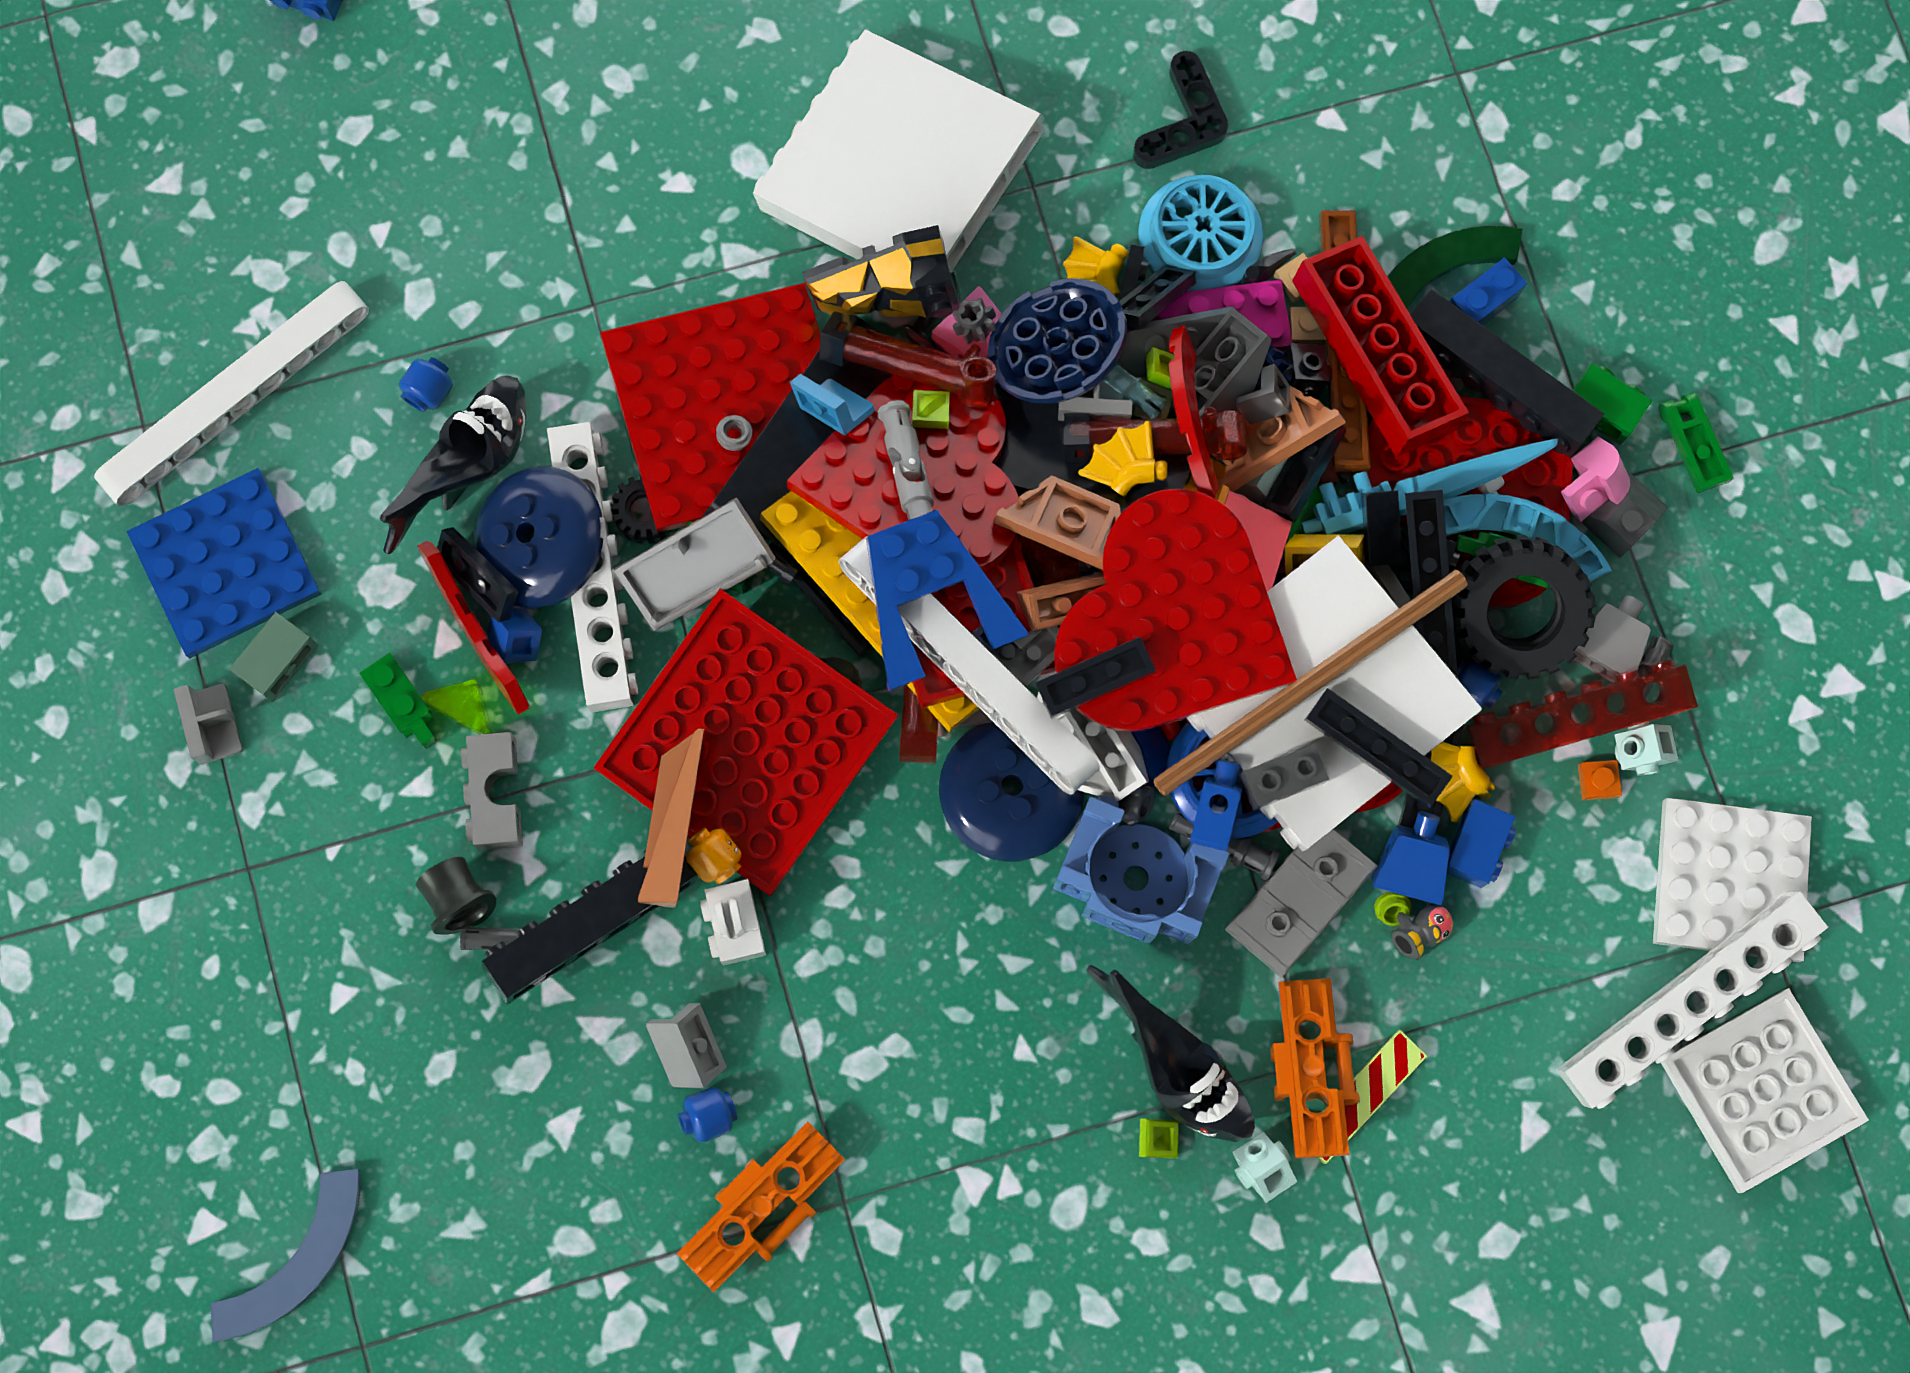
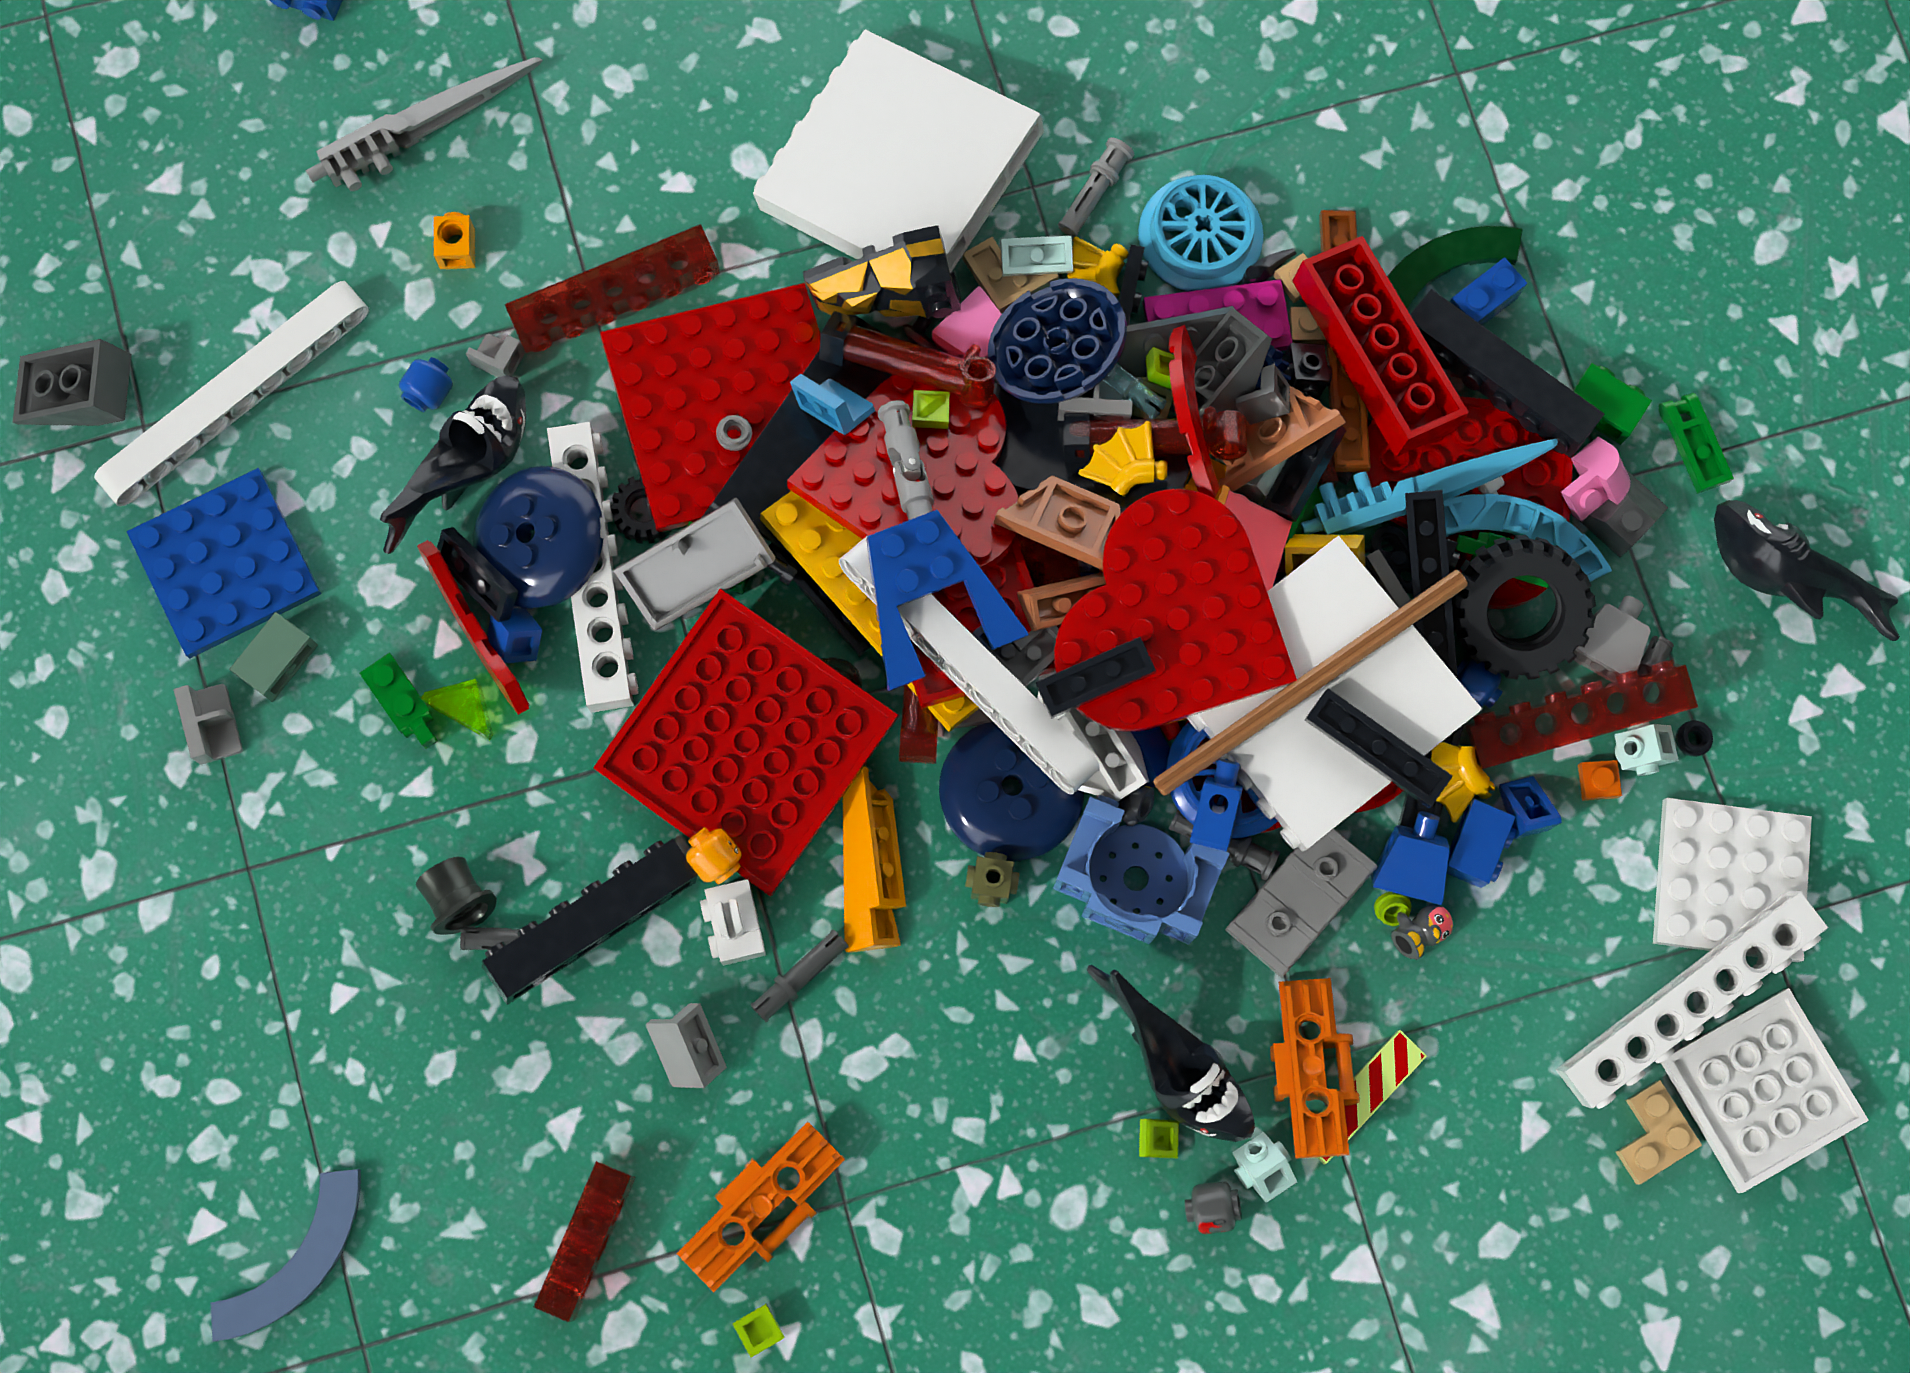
light grey arch [461,732,523,851] -> none
nougat wedge [638,728,704,908] -> none
blue head [678,1087,737,1142] -> none
dark grey gear [952,298,997,344] -> none
black plate [1119,265,1196,330] -> none
black beam [1133,51,1228,169] -> none
dark grey brick [1239,744,1329,810] -> none
black slope [1361,490,1402,566] -> none
none -> dark grey slope [13,339,132,426]
none -> light grey piece [305,57,543,191]
none -> light orange brick [434,212,475,269]
none -> light grey panel [466,334,525,377]
none -> clear red brick [505,224,720,353]
none -> clear red brick [533,1161,636,1322]
none -> lime plate [732,1303,785,1358]
none -> dark grey pin [750,929,849,1022]
none -> light orange wedge [843,766,906,952]
none -> tan plate [962,237,1059,313]
none -> olive brick [965,852,1020,907]
none -> light aqua panel [999,236,1073,276]
none -> light grey pin [1058,137,1135,237]
none -> dark grey head [1185,1181,1242,1234]
none -> blue slope [1499,776,1561,839]
none -> tan plate [1616,1080,1702,1185]
none -> black plate [1676,720,1713,757]
none -> black piece [1714,500,1900,641]

